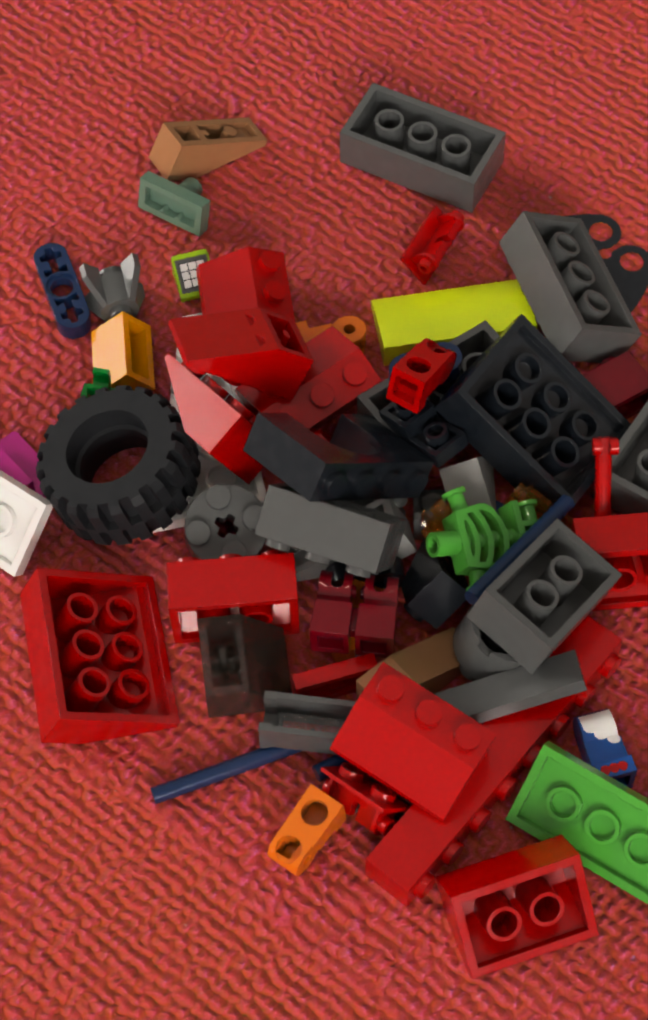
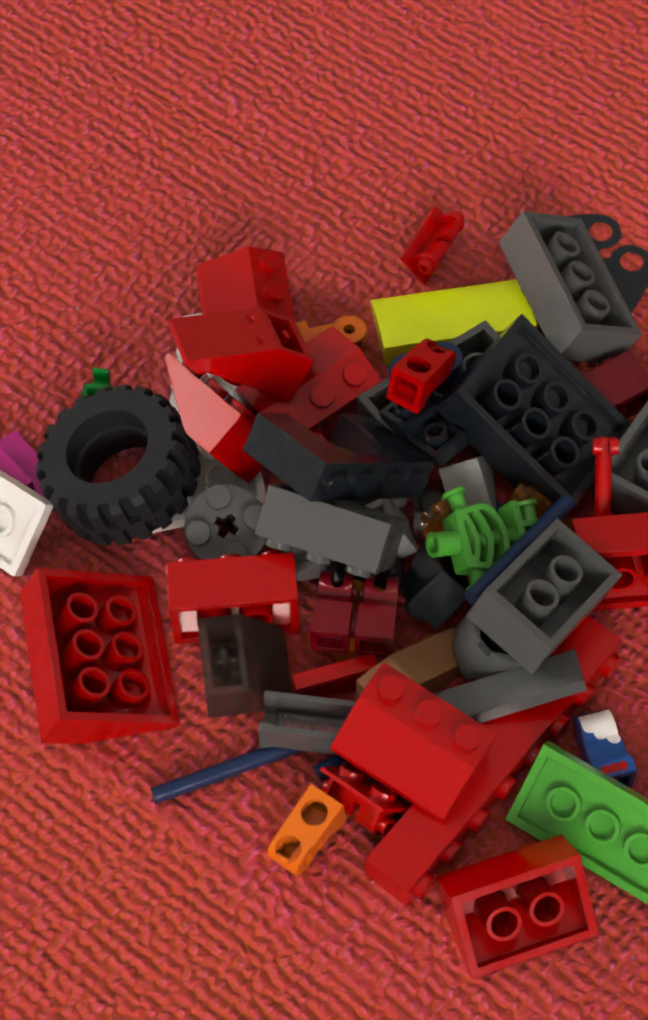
dark blue beam [34,243,92,339] -> none
dark grey brick [79,253,145,322] -> none
light orange brick [91,311,155,391] -> none
sand green tile [138,171,210,237] -> none
medium nougat slope [148,117,268,181] -> none
slope [171,249,210,302] -> none
dark grey brick [340,83,506,213] -> none

